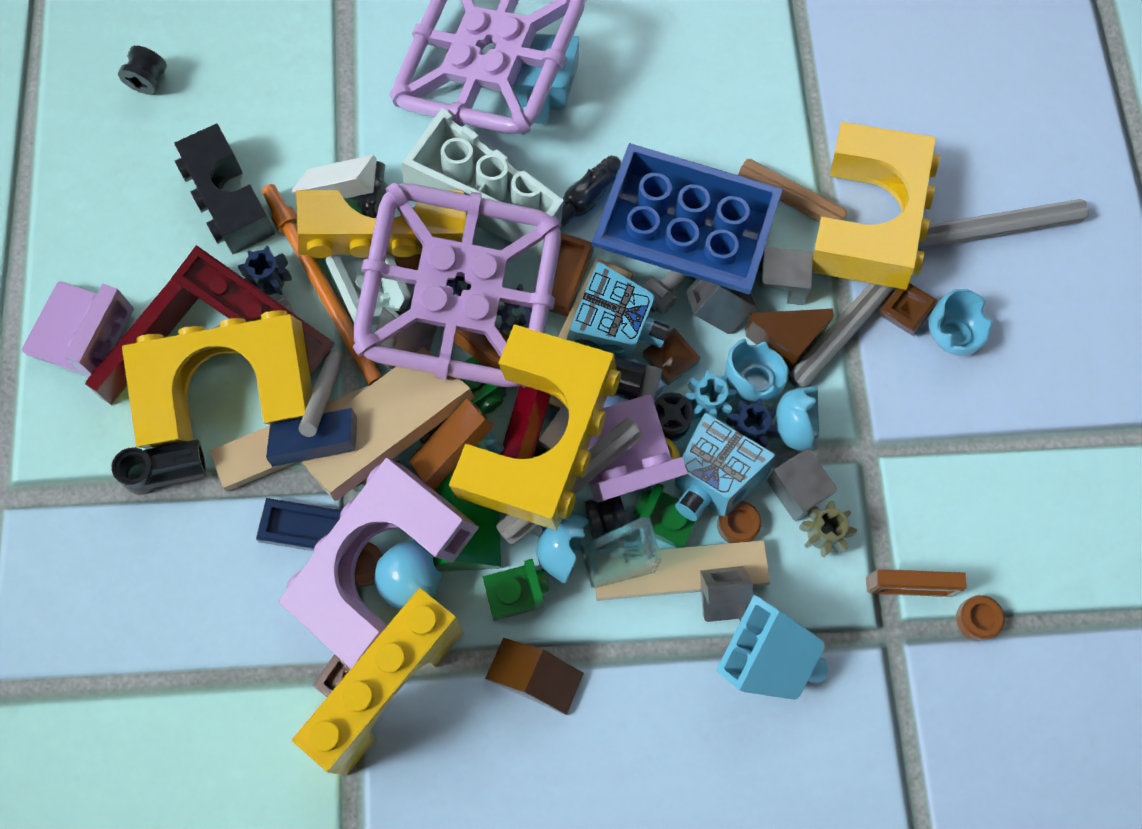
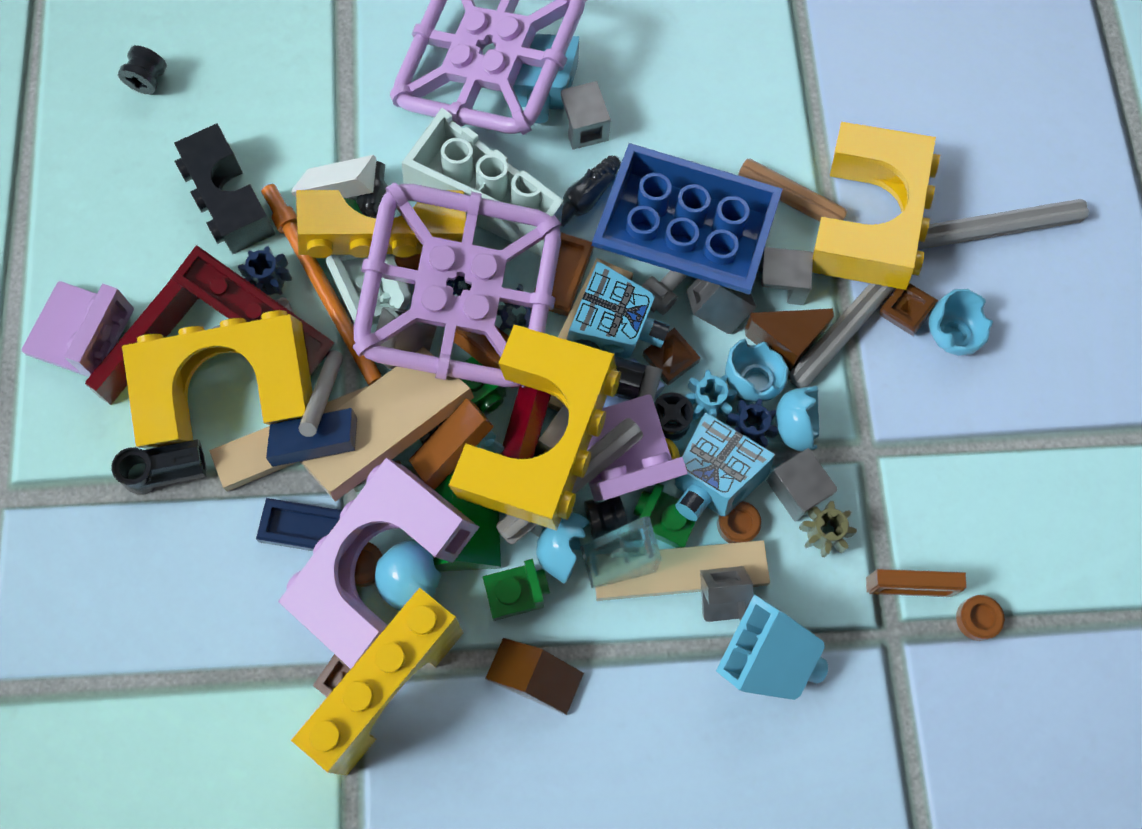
none -> flat silver panel [561,81,611,150]

